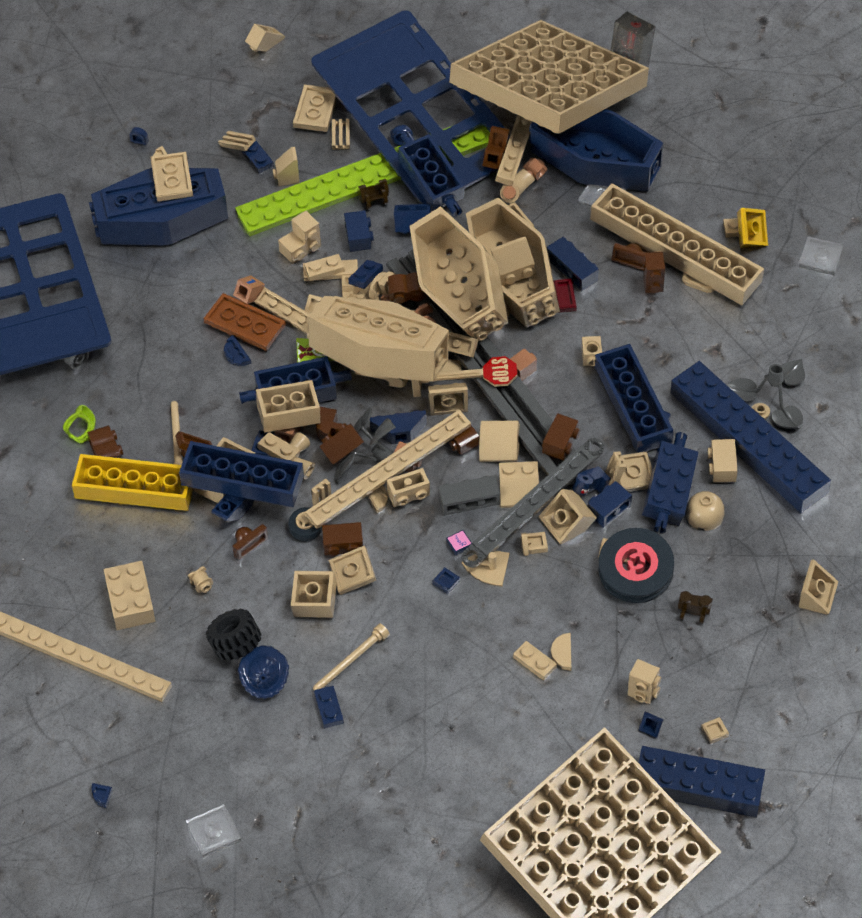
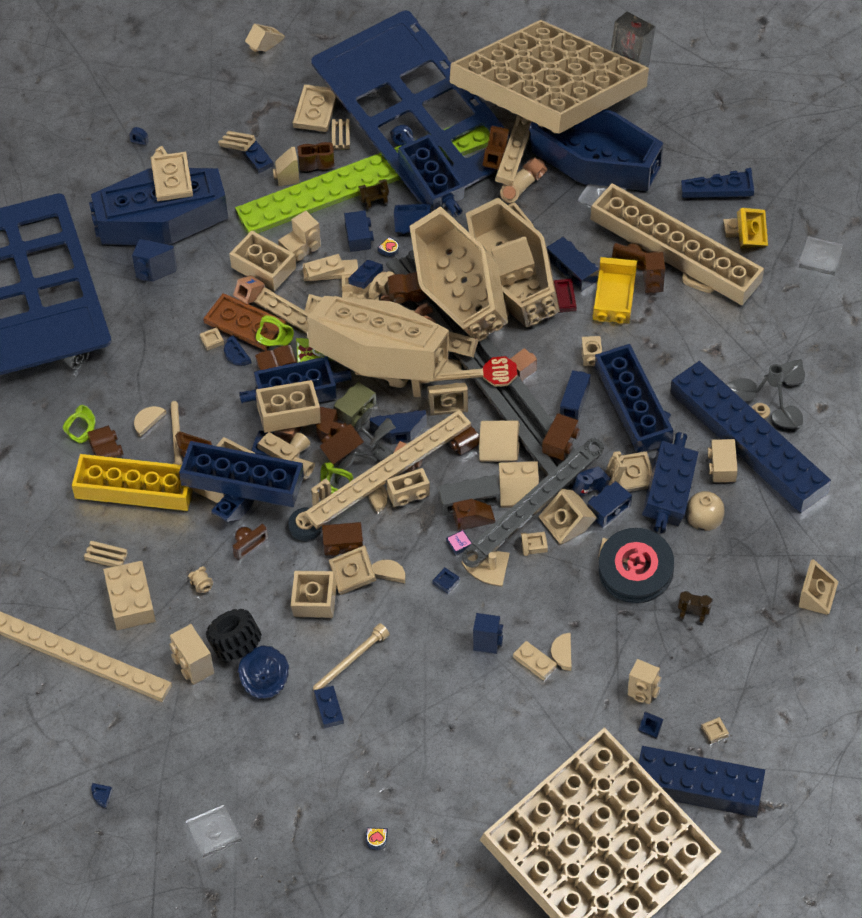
none -> tan tile [84,541,128,567]
none -> dark blue slope [132,239,177,282]
none -> tan tile [134,406,167,437]
none -> tan brick [169,624,214,685]
none -> tan tile [200,327,224,351]
none -> tan brick [229,230,296,292]
none -> reddish brown brick [255,345,297,370]
none -> lime piece [256,315,294,346]
none -> reddish brown brick [297,142,335,171]
none -> lime piece [320,462,354,494]
none -> olive brick [334,382,376,427]
none -> tile [366,827,388,850]
none -> tan tile [372,560,406,583]
none -> tile [377,236,399,257]
none -> reddish brown slope [453,499,496,531]
none -> dark blue brick [473,613,504,654]
none -> dark blue brick [560,370,591,420]
none -> yellow panel [593,257,637,324]
none -> dark blue wing [681,168,754,198]

